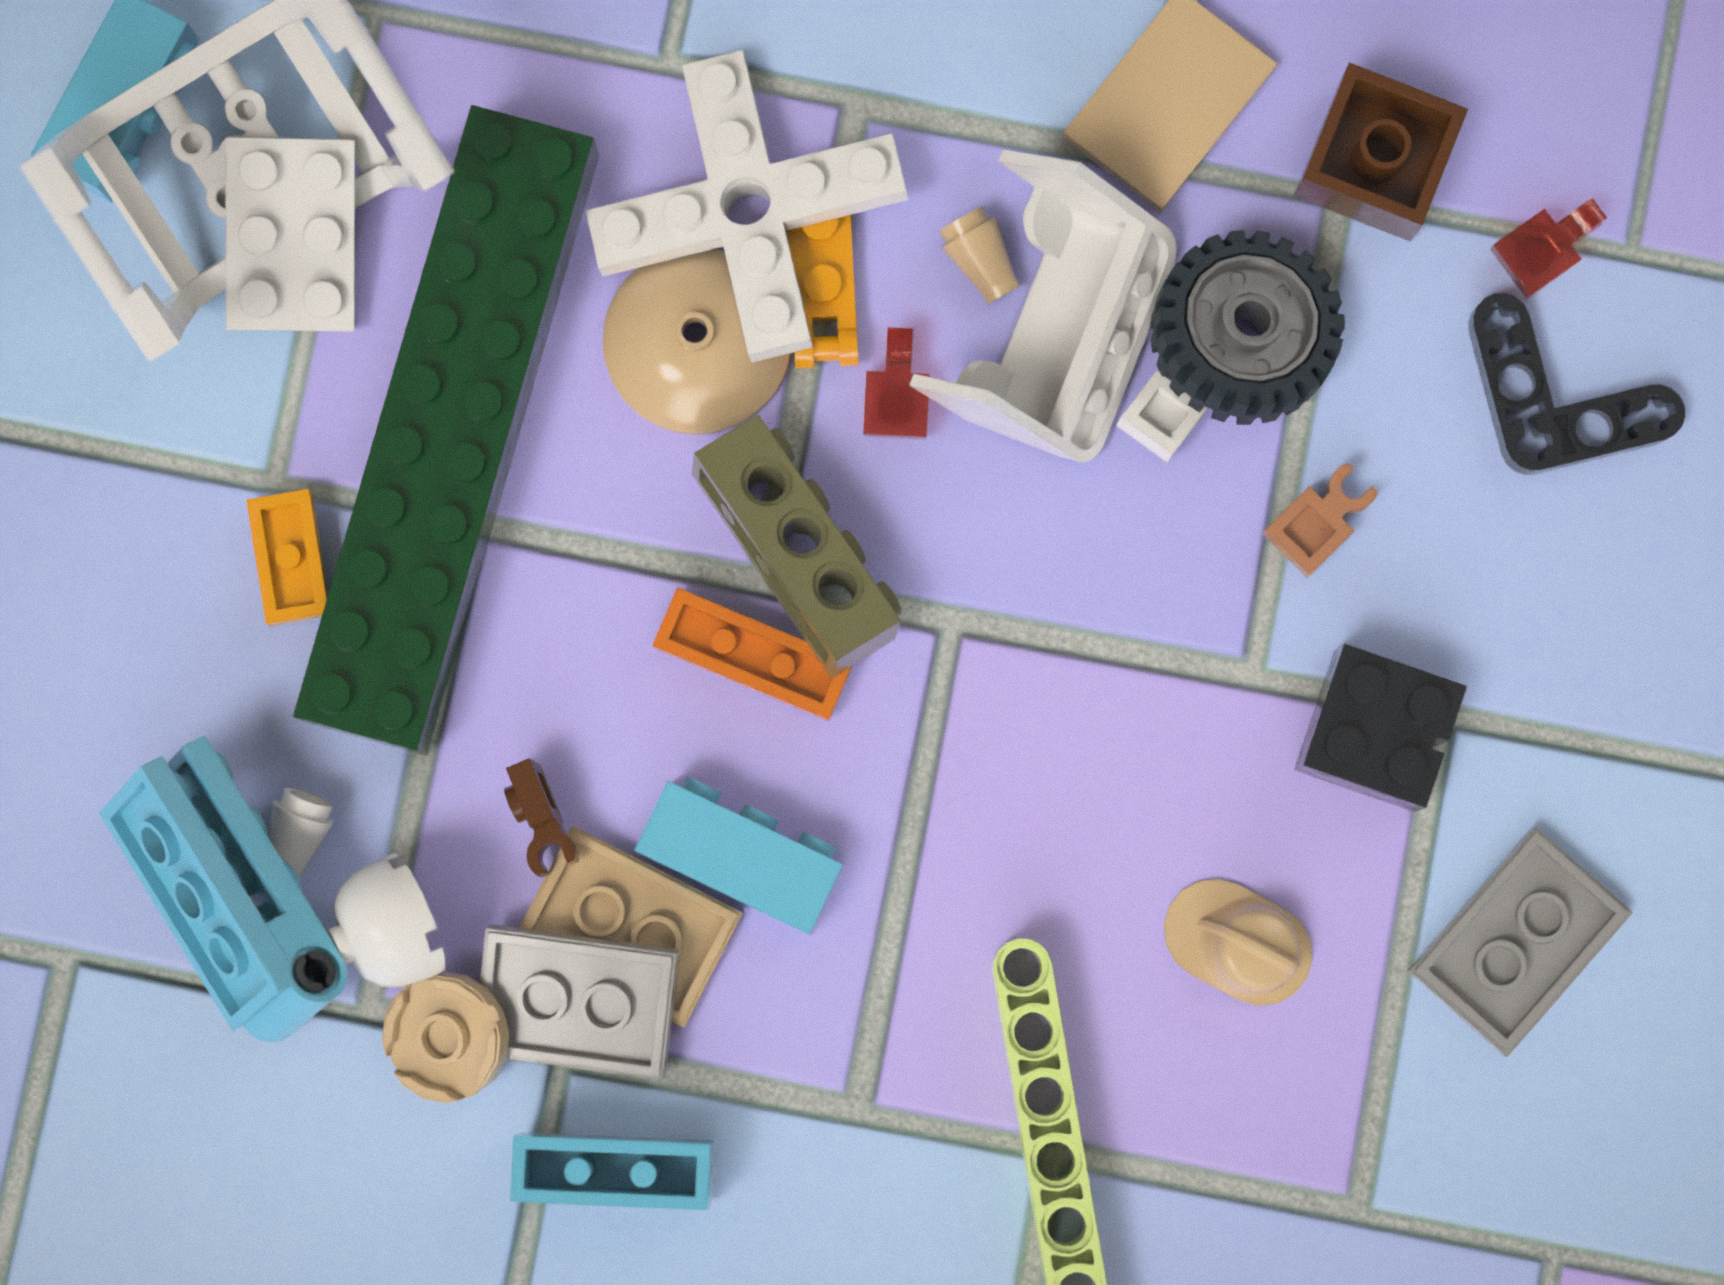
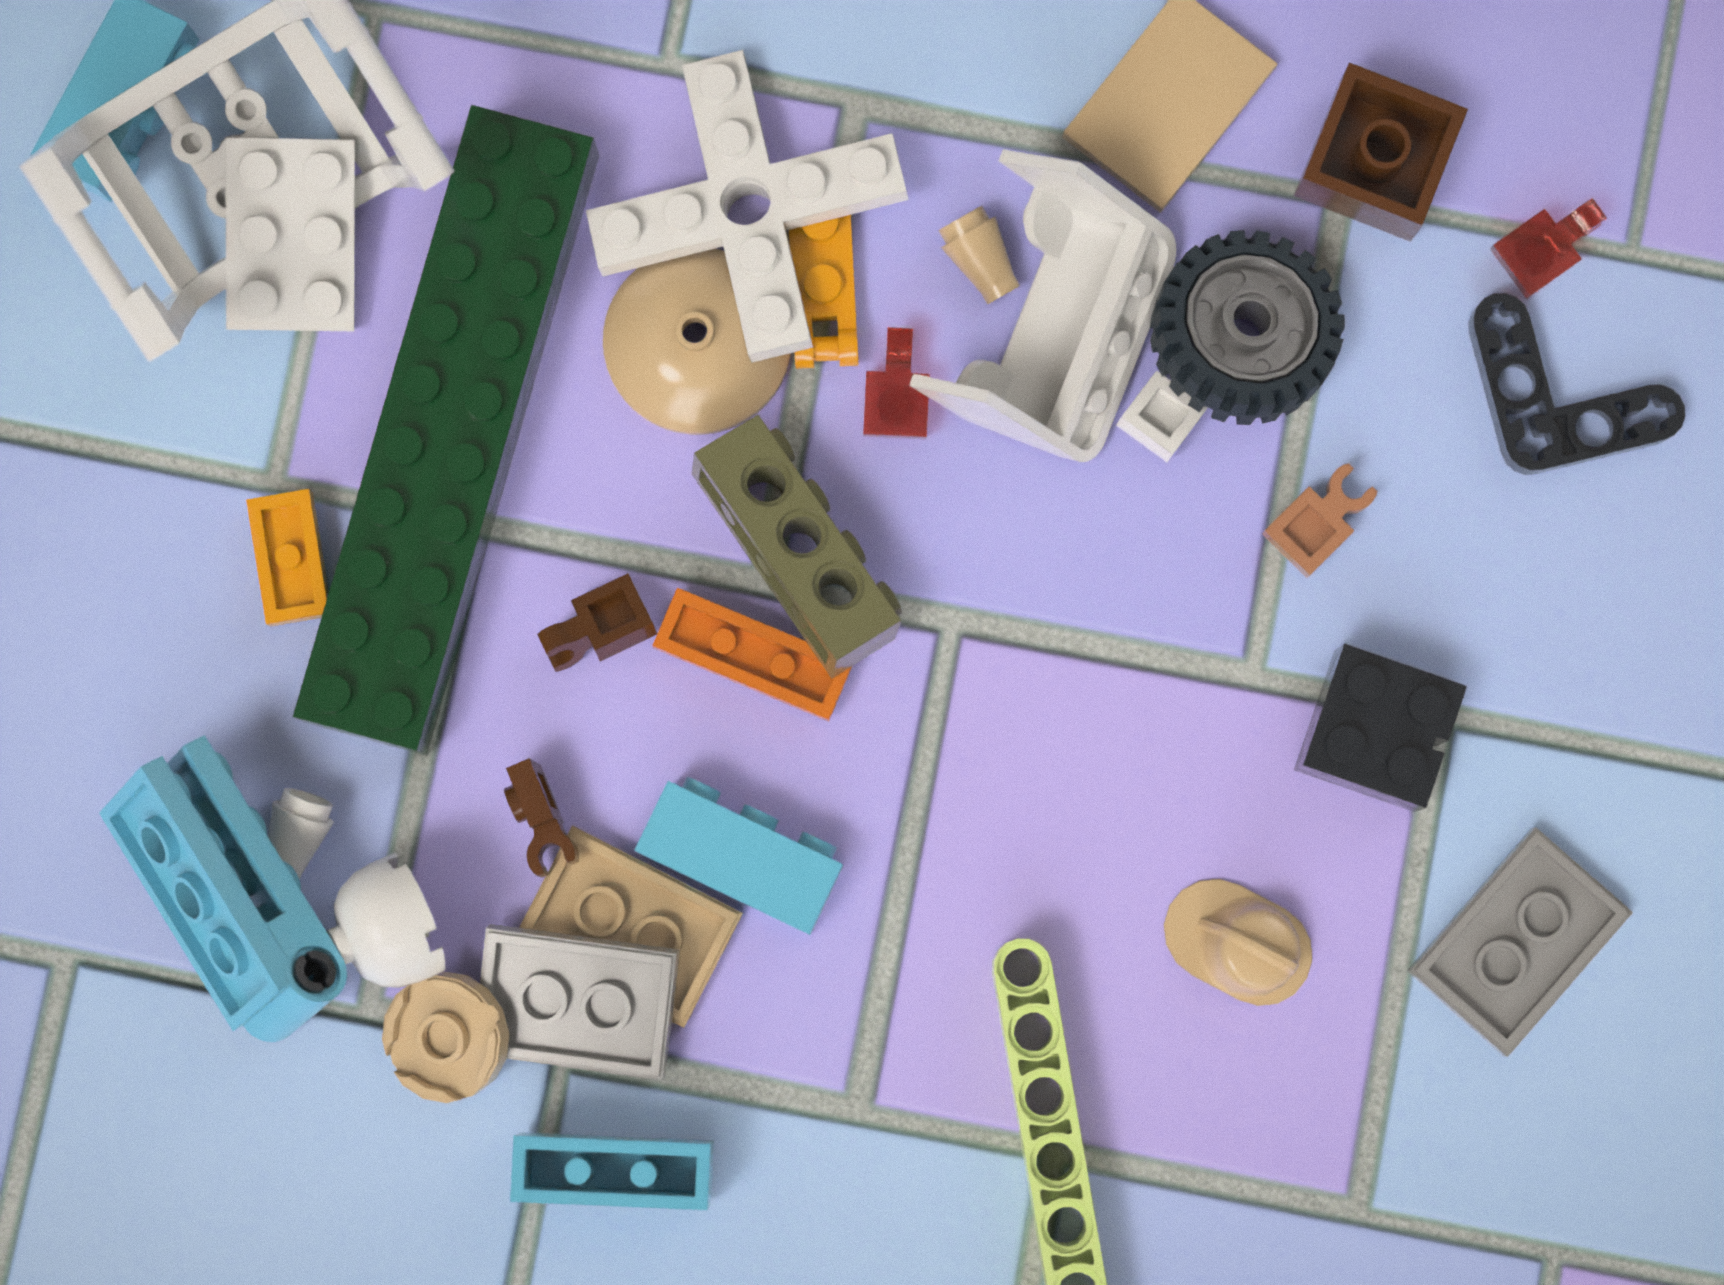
none -> reddish brown plate [537,573,657,672]

